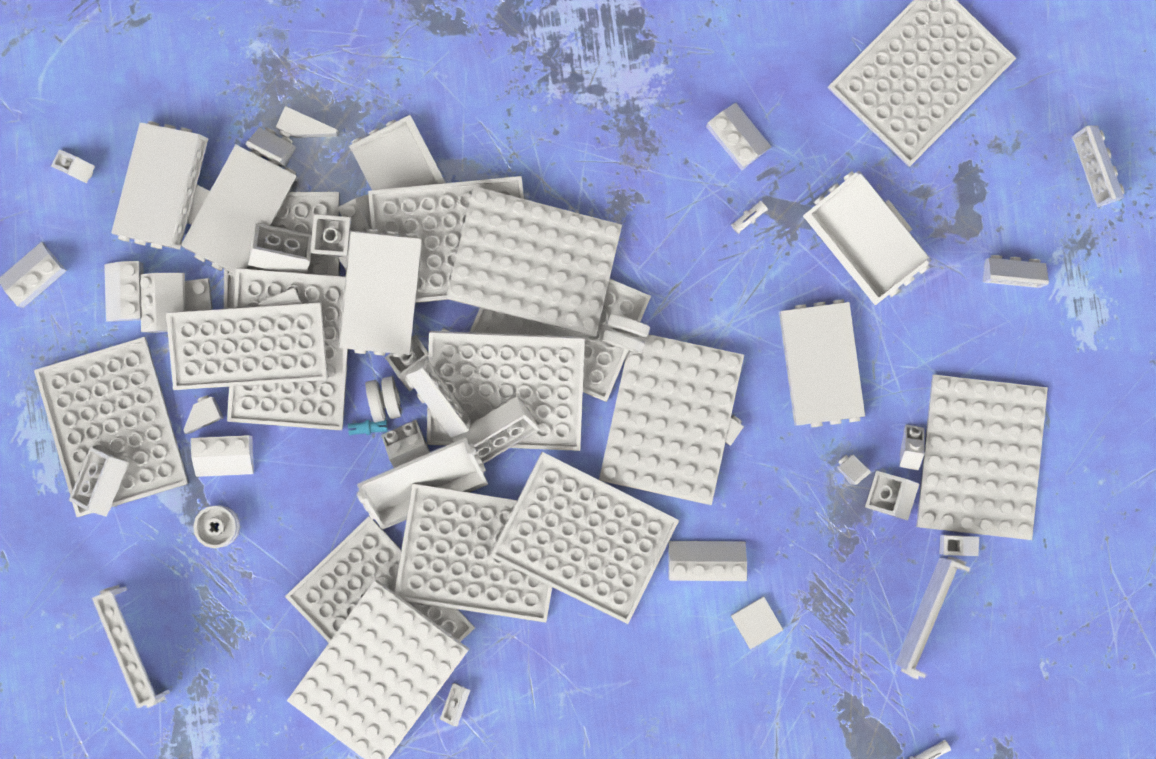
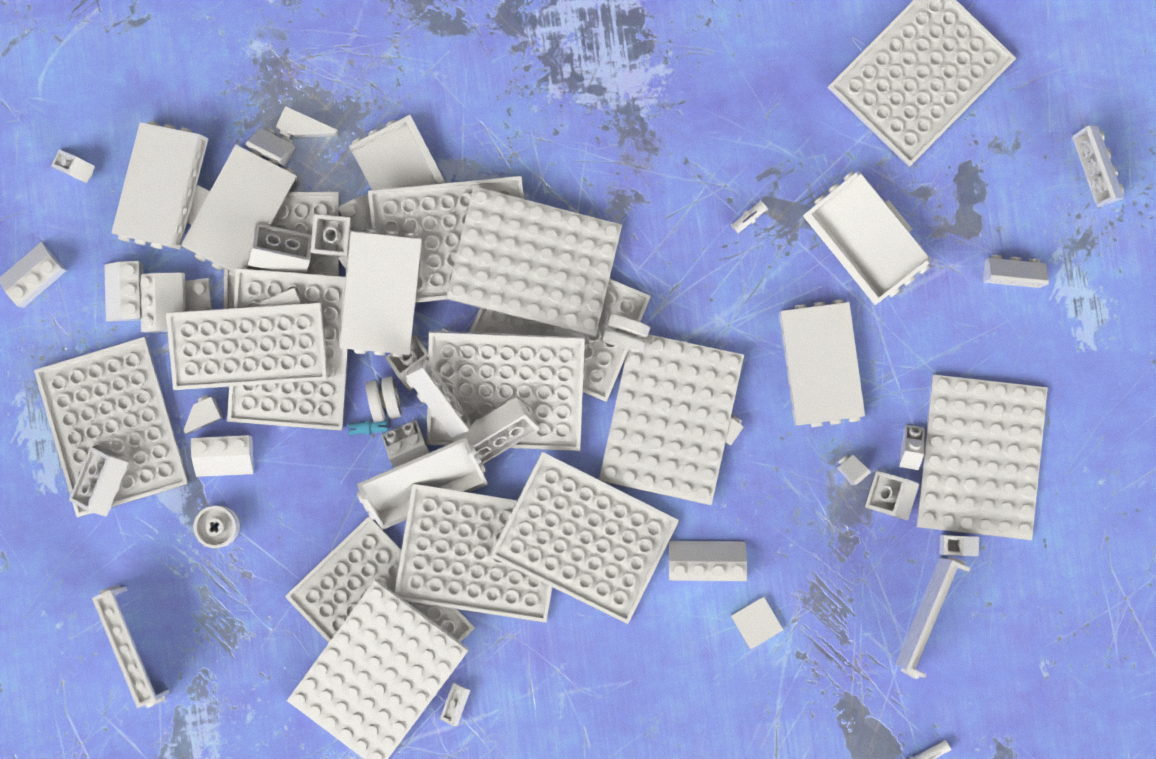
white slope [706,103,771,171] -> none

